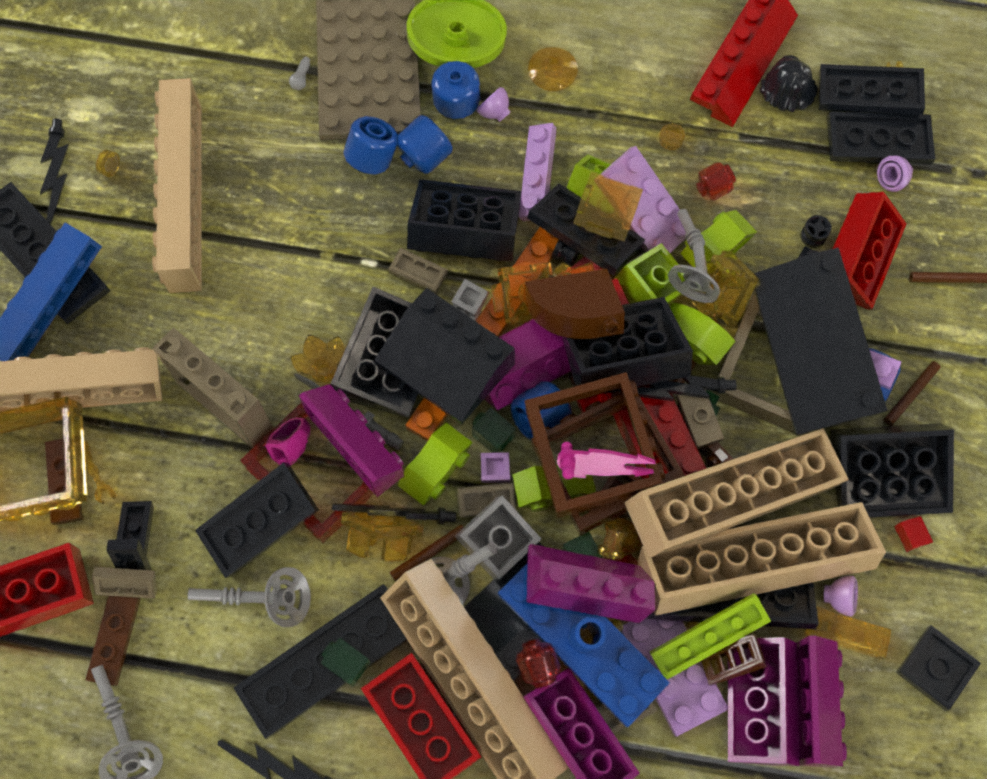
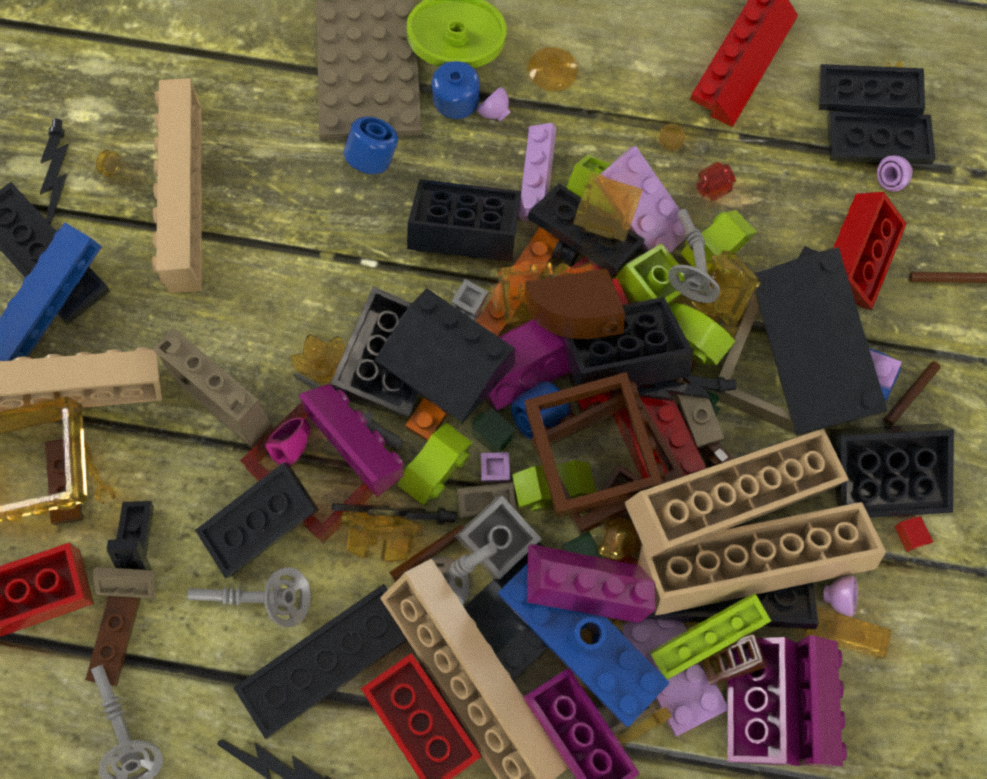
light grey piece [289,57,310,90] -> none
clear green brick [321,638,371,687] -> none
dark tan plate [388,248,448,294] -> none
blue head [397,115,453,174] -> none
clear red head [516,639,561,688] -> none
dark pink piece [557,441,655,479] -> none
black hair [760,55,818,112] -> none
black wheel [800,215,832,248] -> none
black plate [896,625,981,711] -> none
none -> clear yellow piece [615,707,672,749]

